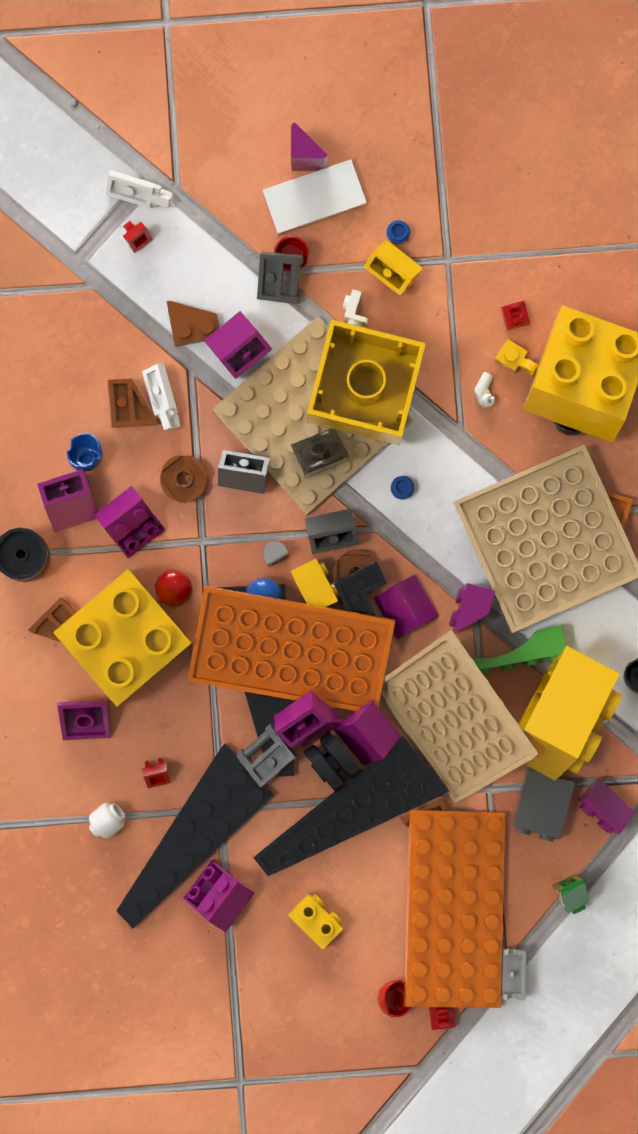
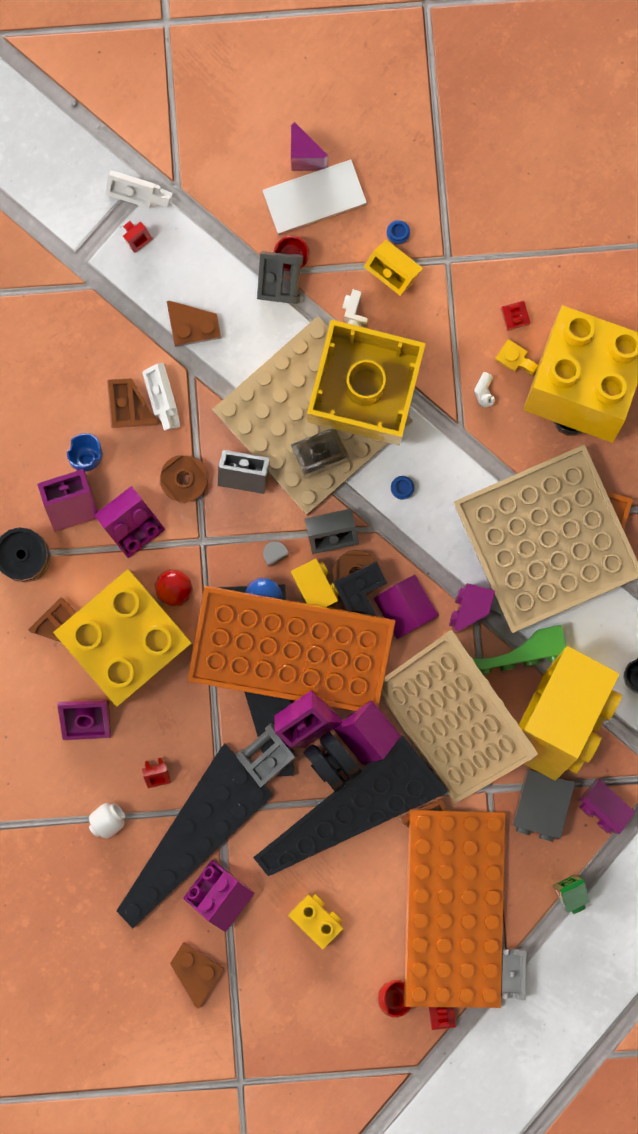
magenta slope [204,311,272,379] -> none
none -> dark orange wing [170,942,224,1009]

